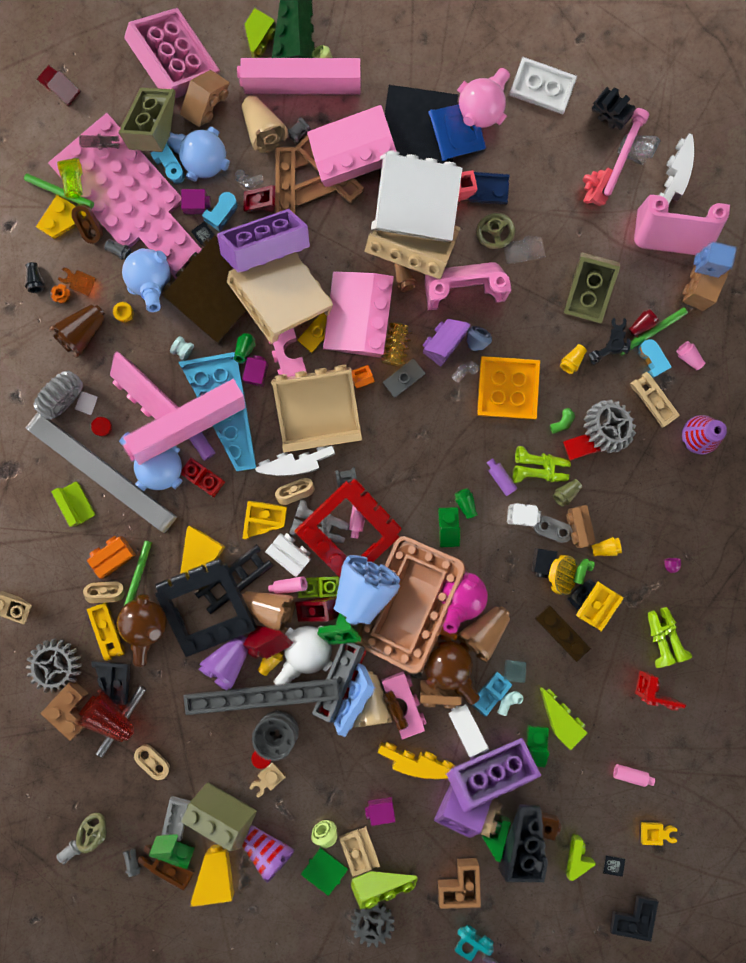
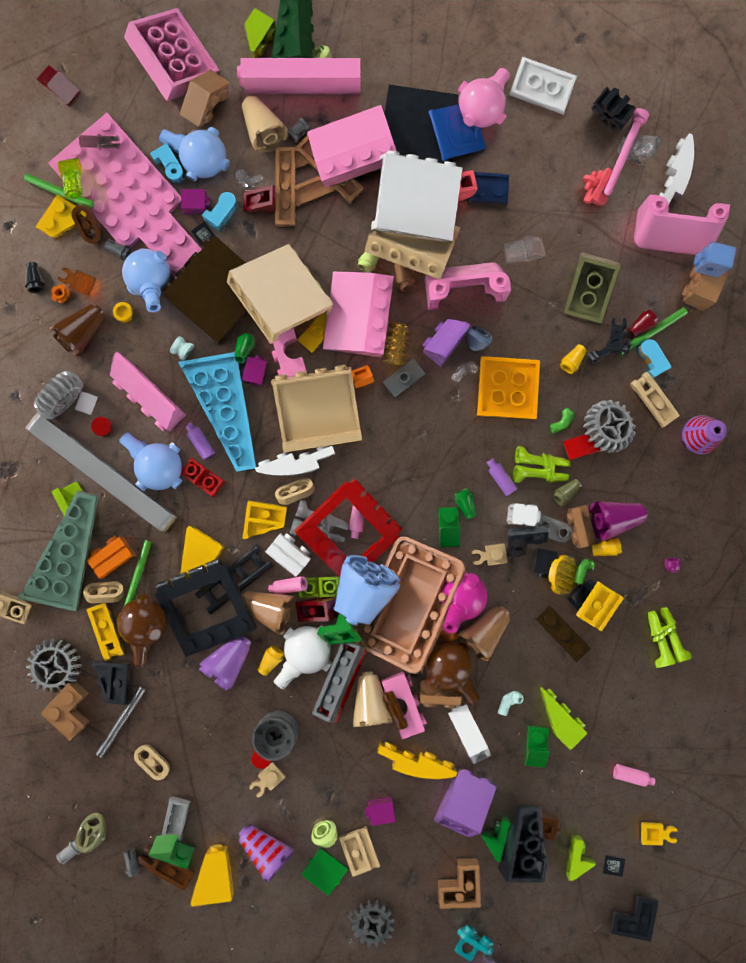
clear red cone [75,689,134,742] -> none
olive slope [118,88,176,152] -> none
bright pink brick [123,379,245,465] -> none
olive slope [181,783,257,852] -> none
dark grey tile [183,678,341,715] -> none
medium lavender brick [217,209,310,273] -> none
dark red slope [243,625,293,659] -> none
light blue wing [334,663,375,737] -> none
dark grey bush [335,467,357,488] -> none
lime slope [351,871,417,909] -> none
medium lavender brick [446,738,541,812] -> none
medium azure slope [472,672,512,717] -> none
olive piece [476,213,515,249] -> none
tan plate [481,798,503,837] -> none
clear light blue tile [504,660,526,683] -> none
red bracket [635,671,686,711] -> none
bright pink cone [676,341,706,370] -> none
none -> sand green wing [18,491,99,611]
none -> yellowish green cone [357,252,379,273]
none -> tan plate [471,543,508,566]
none -> black plate [506,525,549,557]
none -> magenta cone [589,501,648,541]

